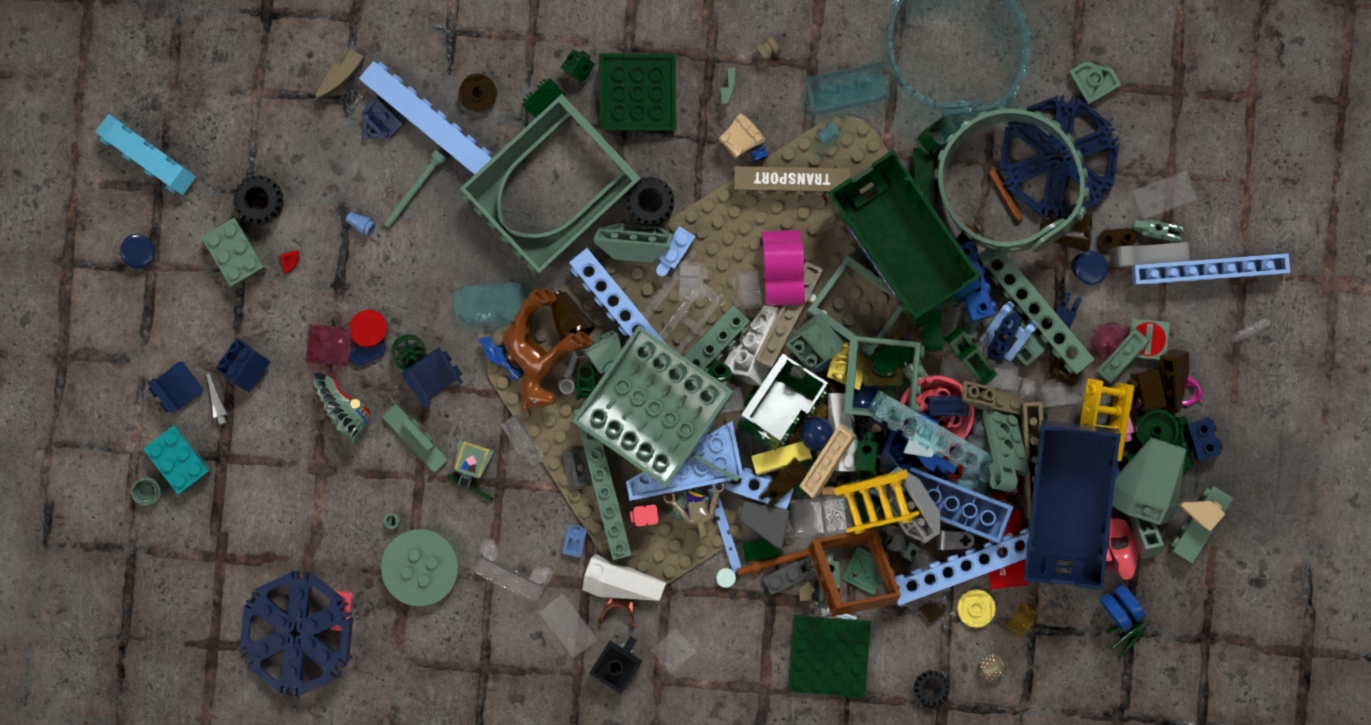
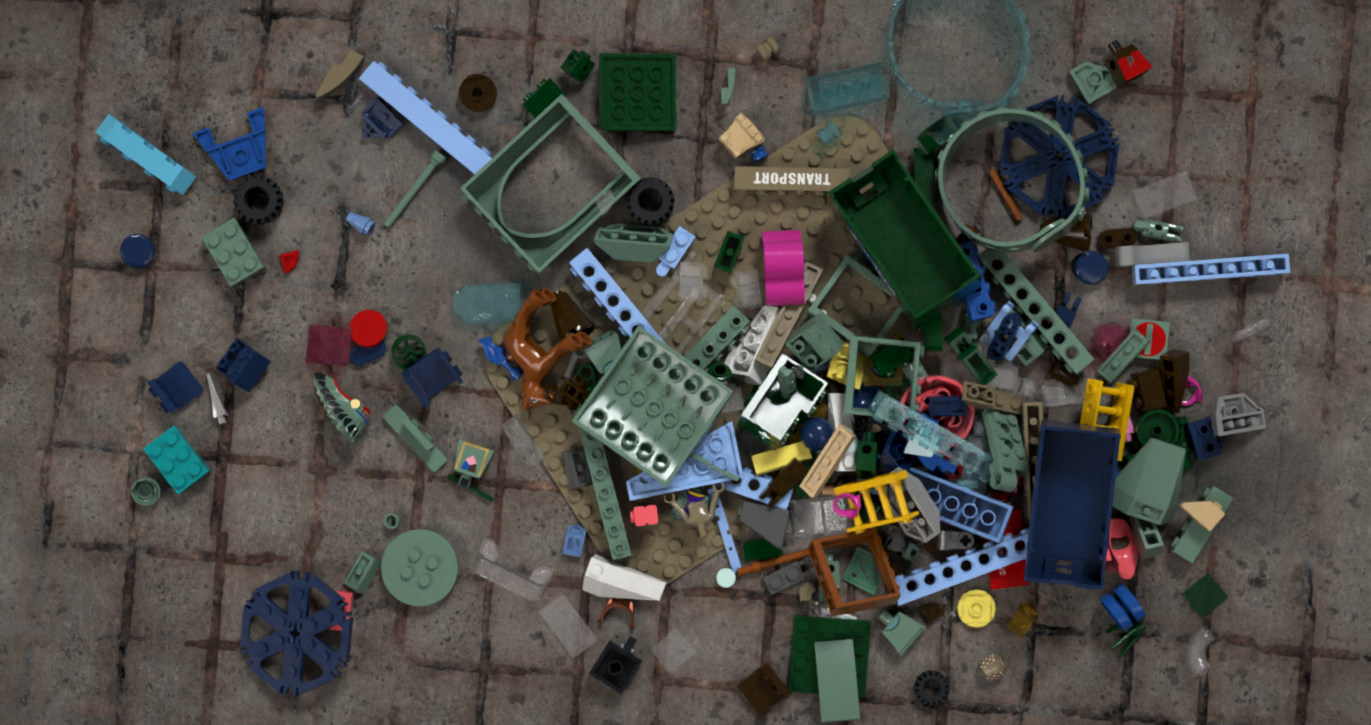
none -> blue wing [193,107,267,181]
none -> sand green slope [343,550,382,595]
none -> dark brown piece [544,373,590,411]
none -> clear tile [594,189,613,215]
none -> dark green brick [714,231,745,274]
none -> dark brown bracket [737,662,791,715]
none -> sand green hinge [778,365,797,399]
none -> sand green slope [814,639,860,723]
none -> dark pink piece [833,493,861,520]
none -> sand green torso [878,610,926,656]
none -> torso [1105,40,1152,88]
none -> clear green piece [1182,573,1228,619]
none -> clear cylinder [1186,625,1215,679]
none -> light grey wedge [1211,393,1266,436]

